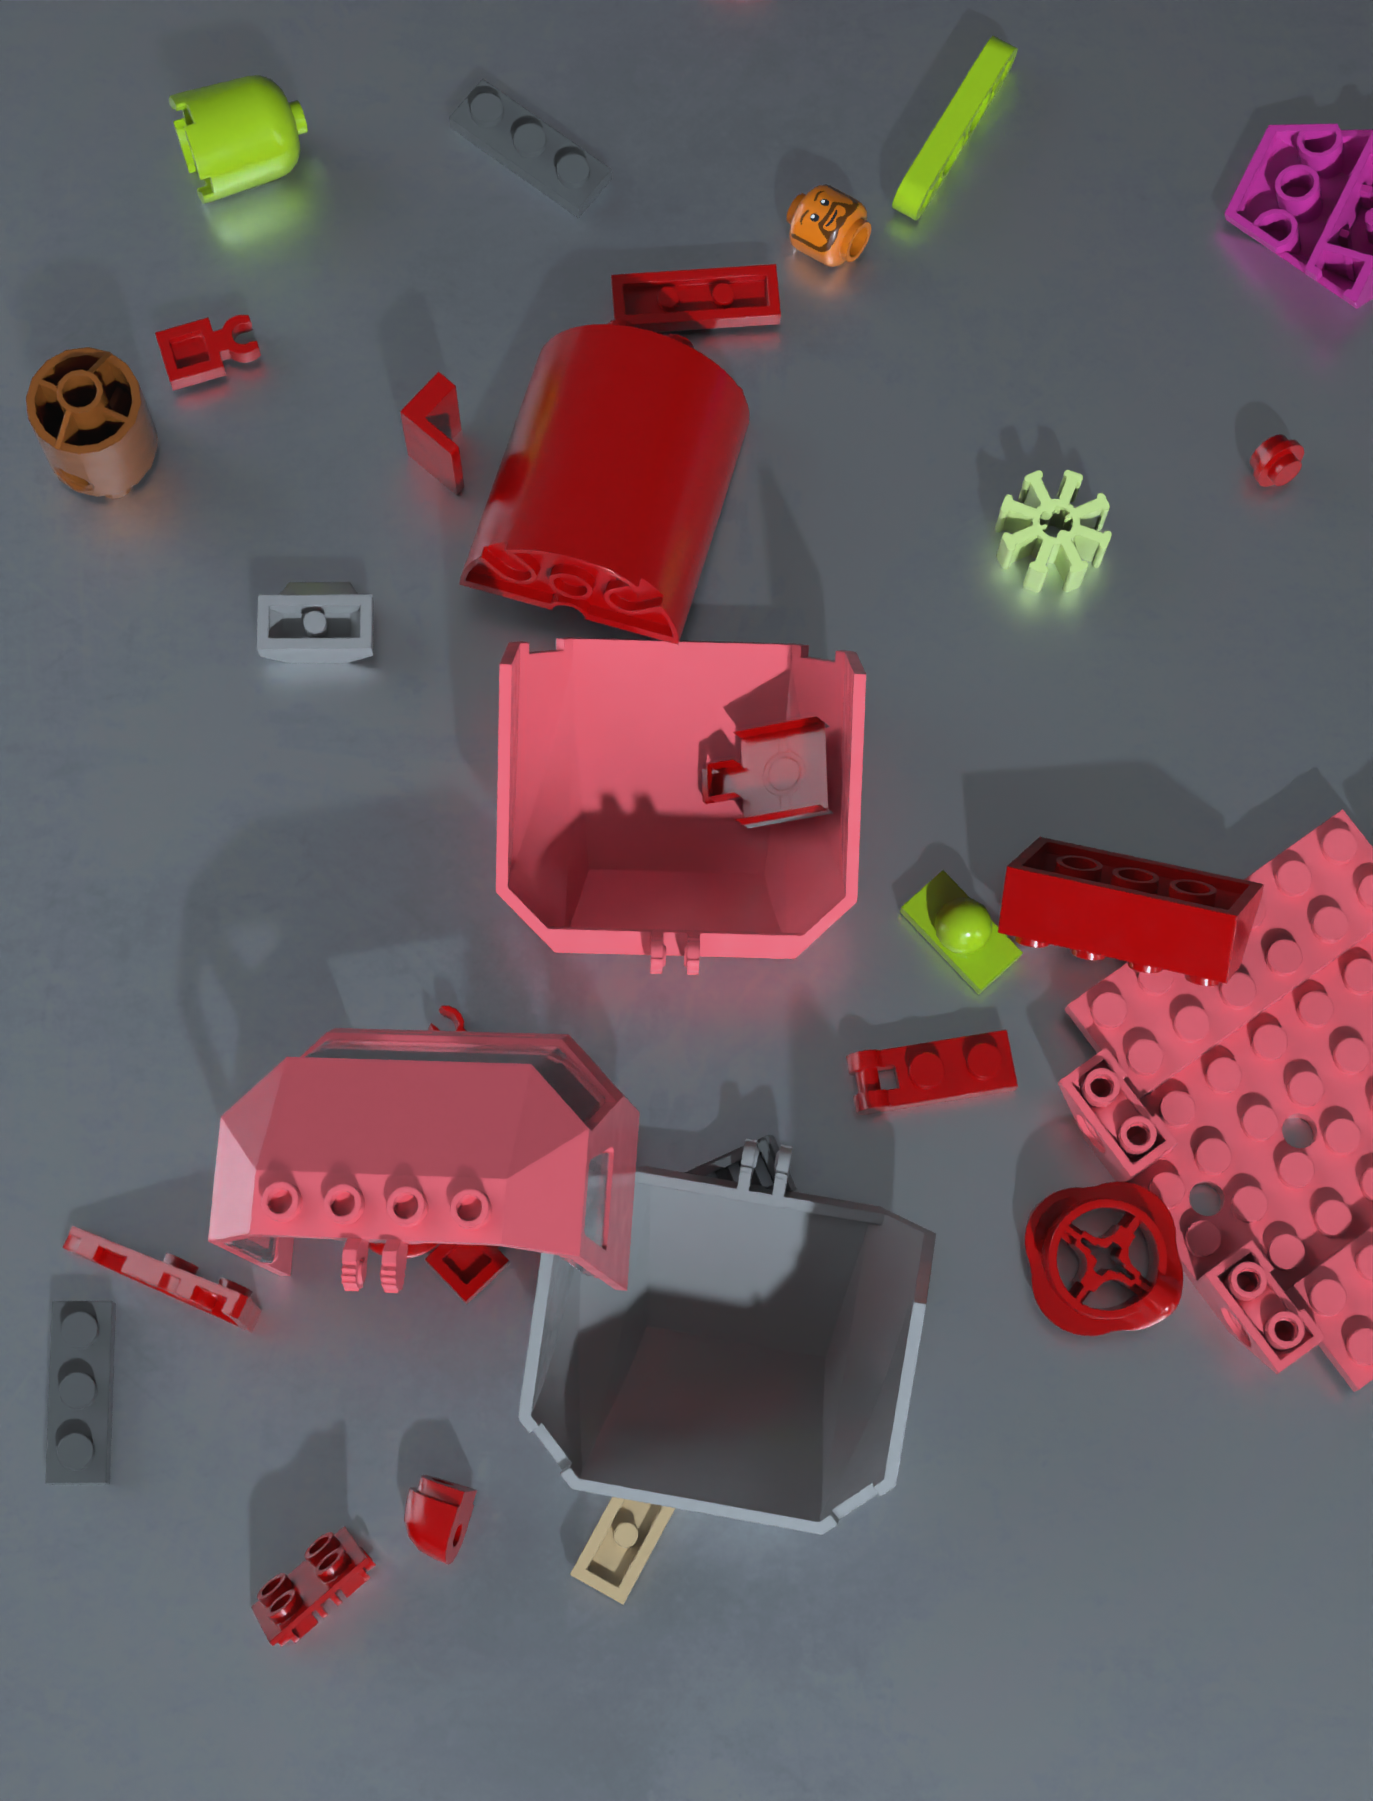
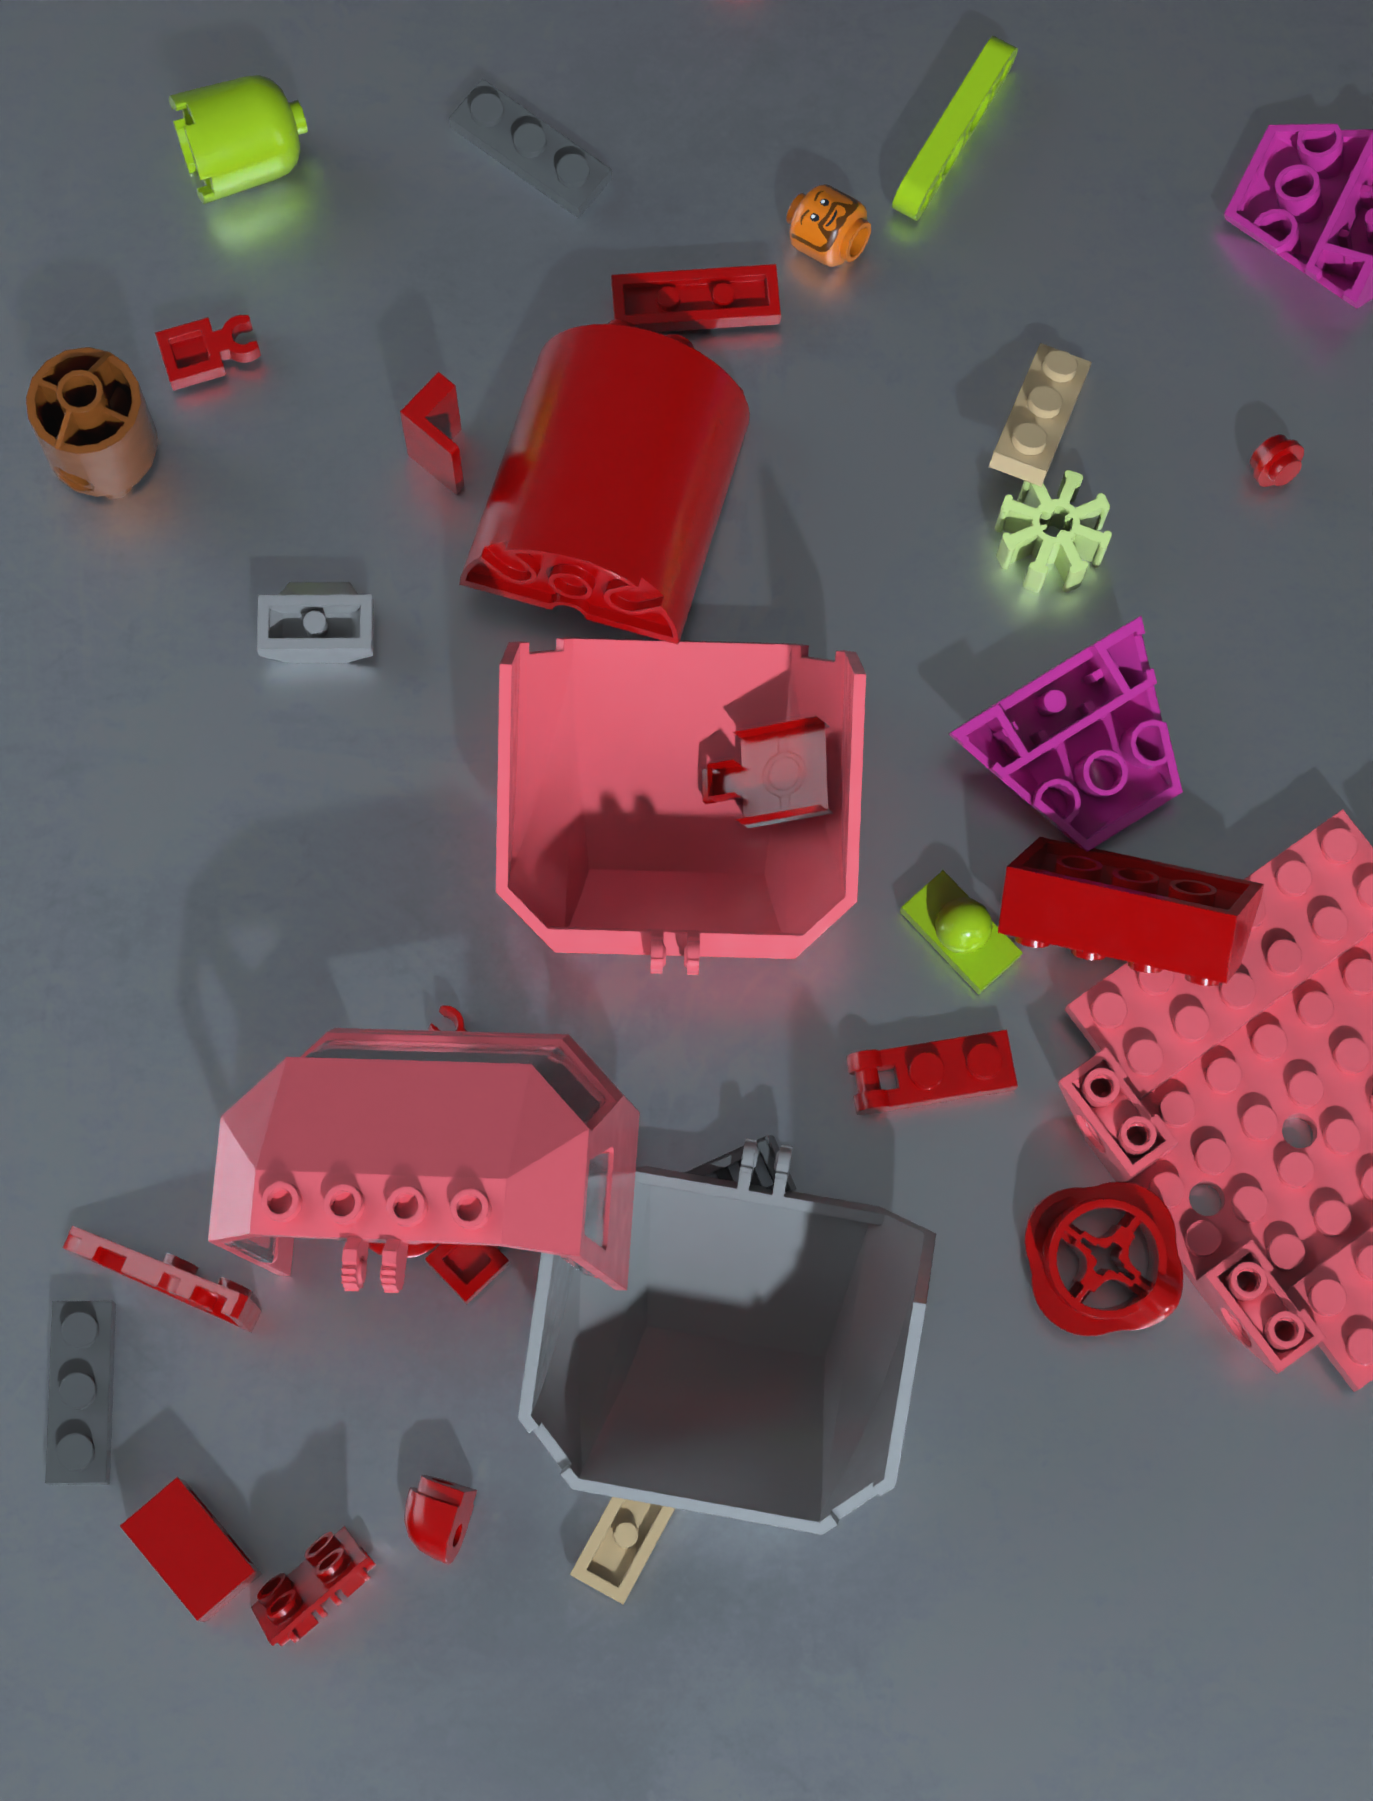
none -> red panel [120,1477,262,1622]
none -> dark pink wedge [948,616,1183,852]
none -> tan plate [989,343,1092,487]

